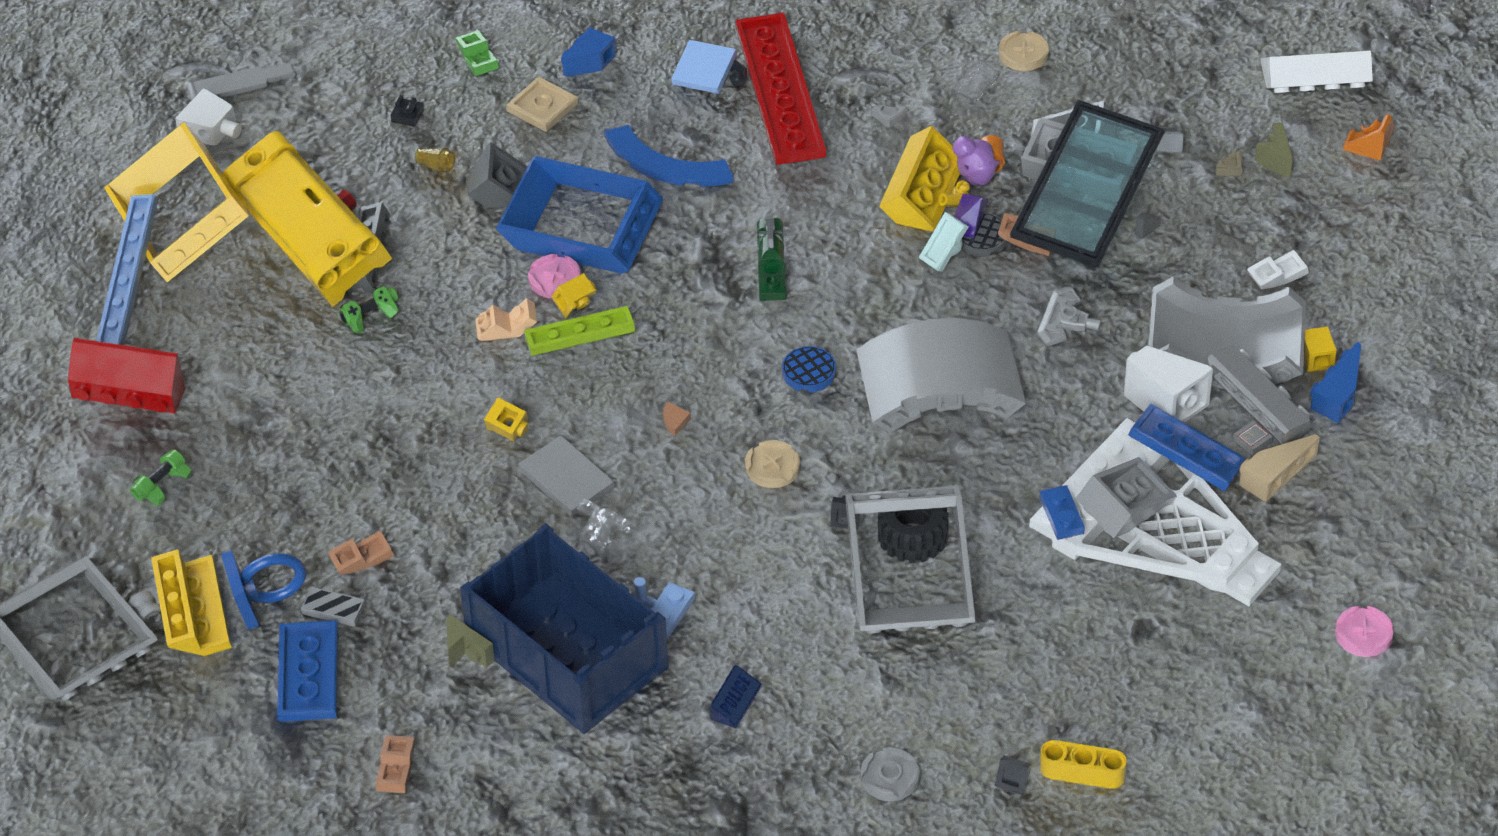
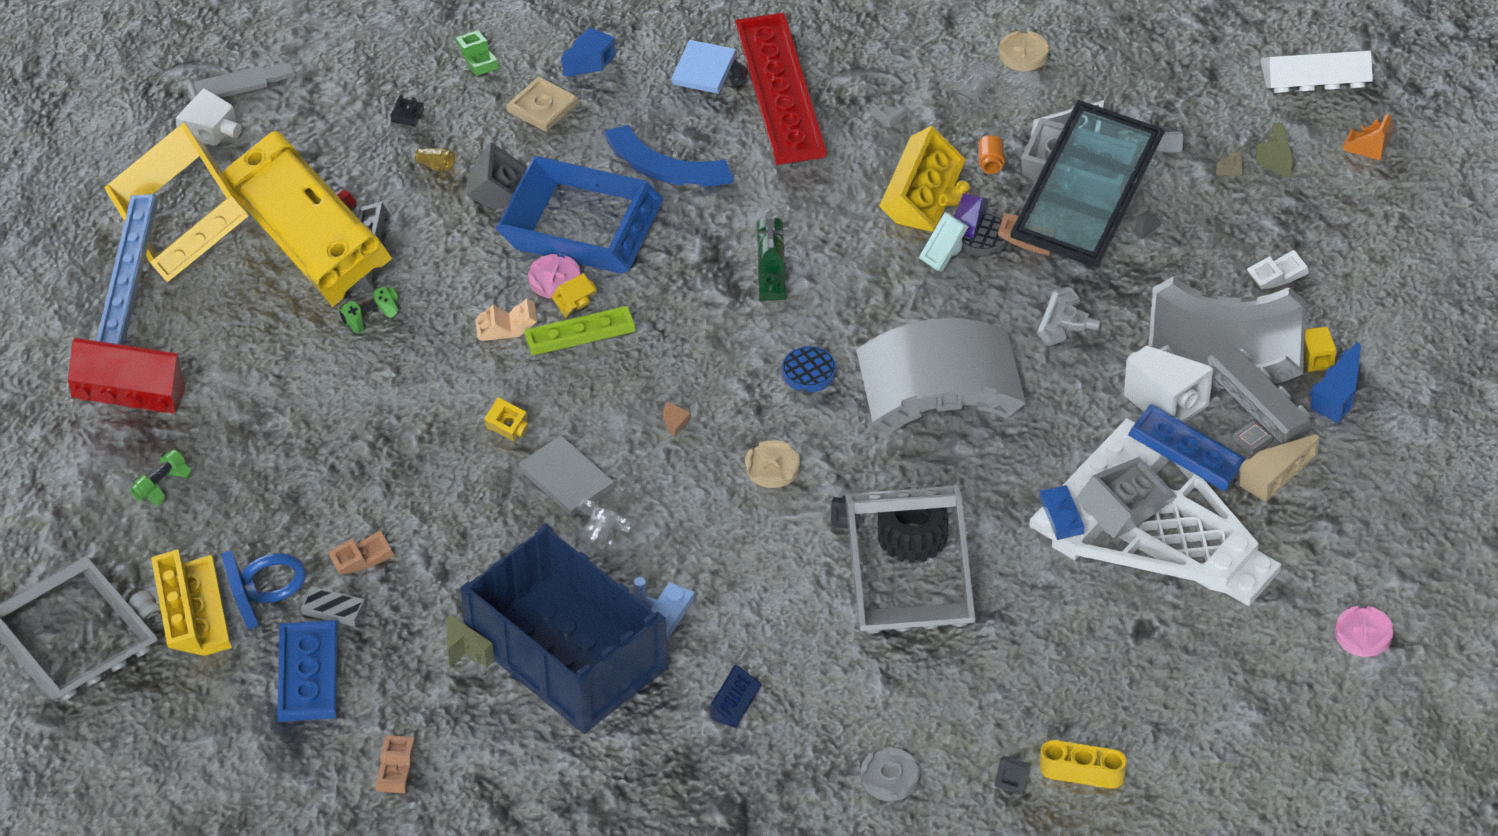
medium lavender piece [953,136,1000,186] -> none

